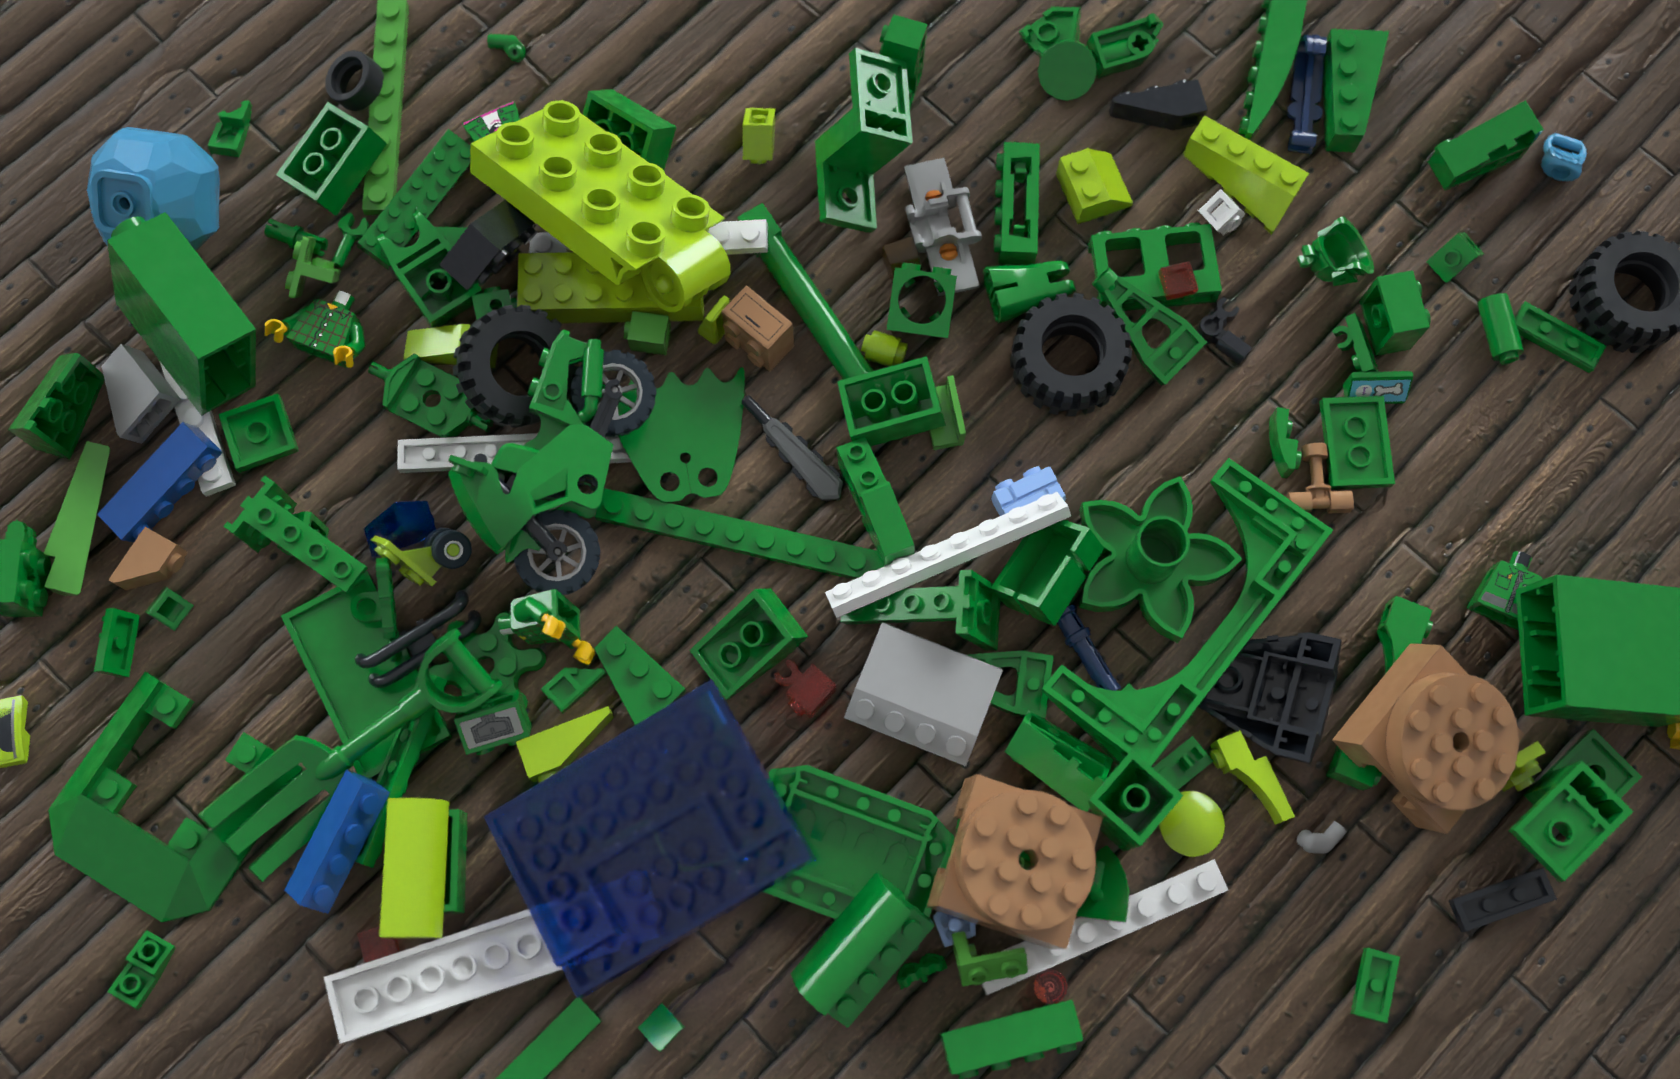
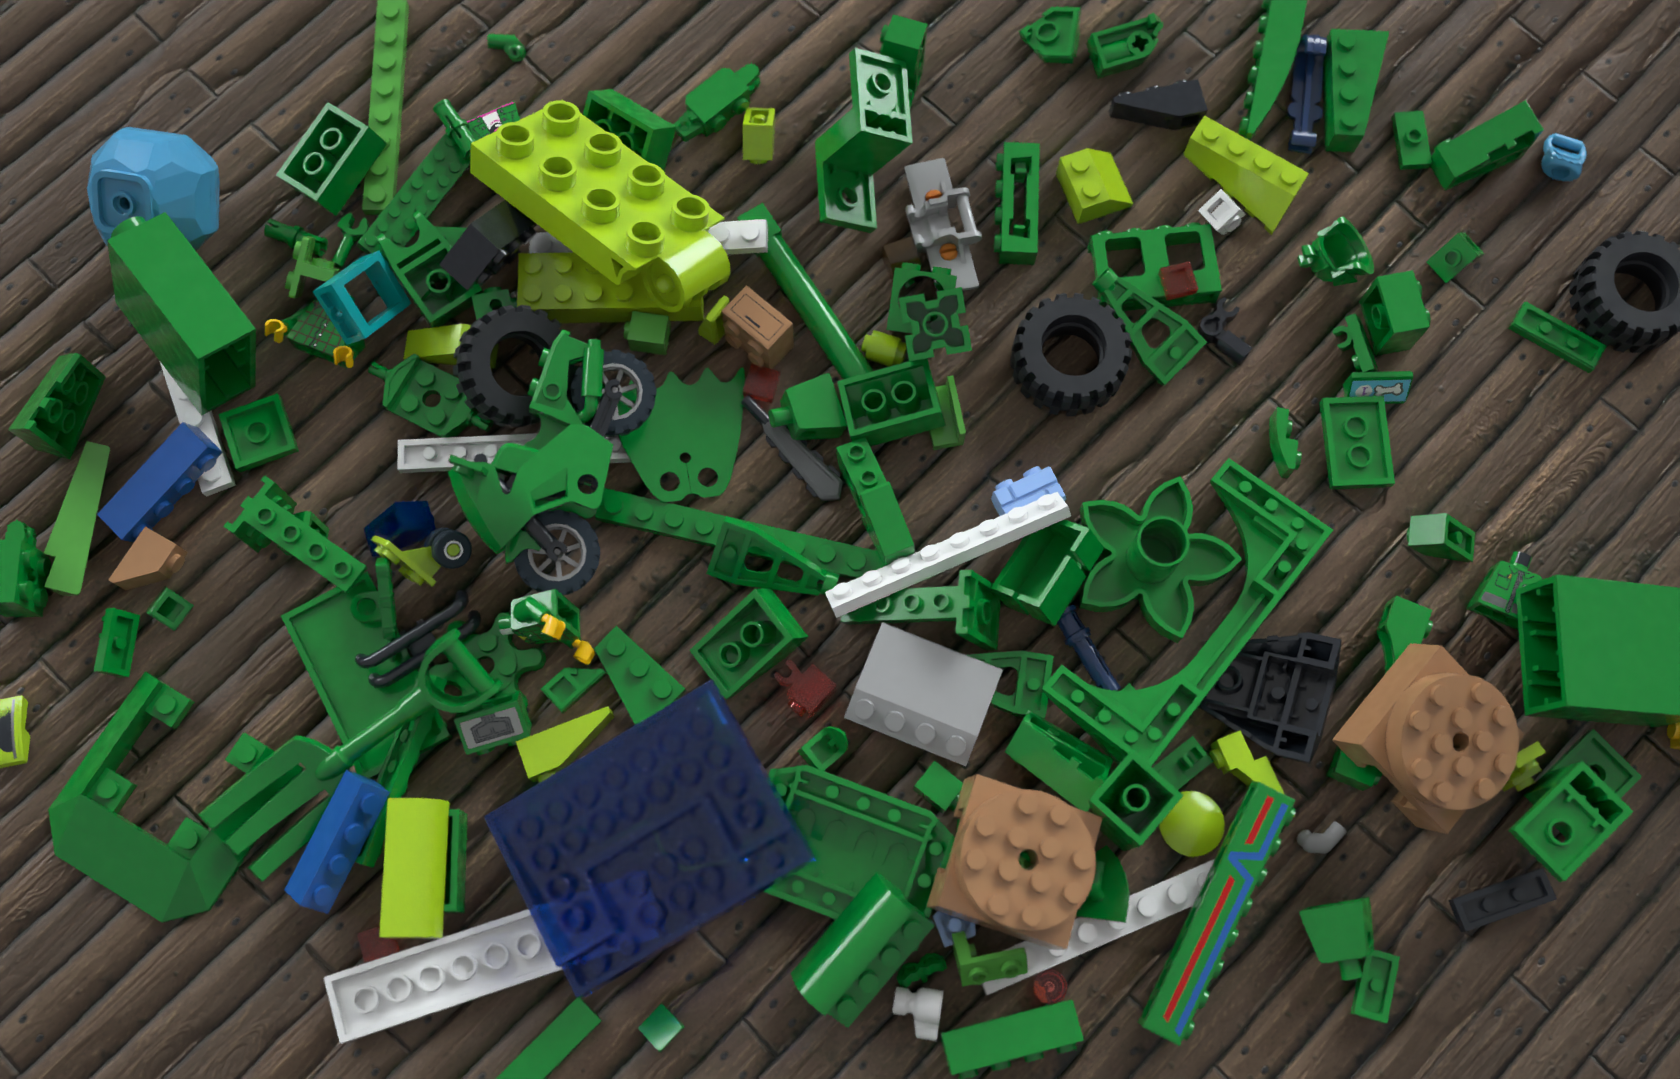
light grey slope [102,344,181,444] -> none
green slope [107,930,176,1011] -> none
green slope [207,100,252,157] -> none
black tyre [325,50,384,111] -> none
green piece [983,261,1076,324] -> none
green tile [1038,39,1097,101] -> none
medium nougat bar [1286,443,1354,513] -> none
green brick [1477,293,1524,365] -> none
none -> teal window [312,250,412,345]
none -> green pin [433,99,476,159]
none -> green hinge [673,63,761,142]
none -> green plate [706,516,840,596]
none -> clear red tile [743,364,781,403]
none -> green torso [768,373,847,440]
none -> green plate [797,726,848,771]
none -> white piece [893,987,944,1041]
none -> green brick [899,287,972,361]
none -> green brick [913,760,963,814]
none -> green brick [1138,781,1296,1046]
none -> green torso [1299,897,1374,980]
none -> green plate [1391,111,1432,170]
none -> green slope [1407,513,1475,562]

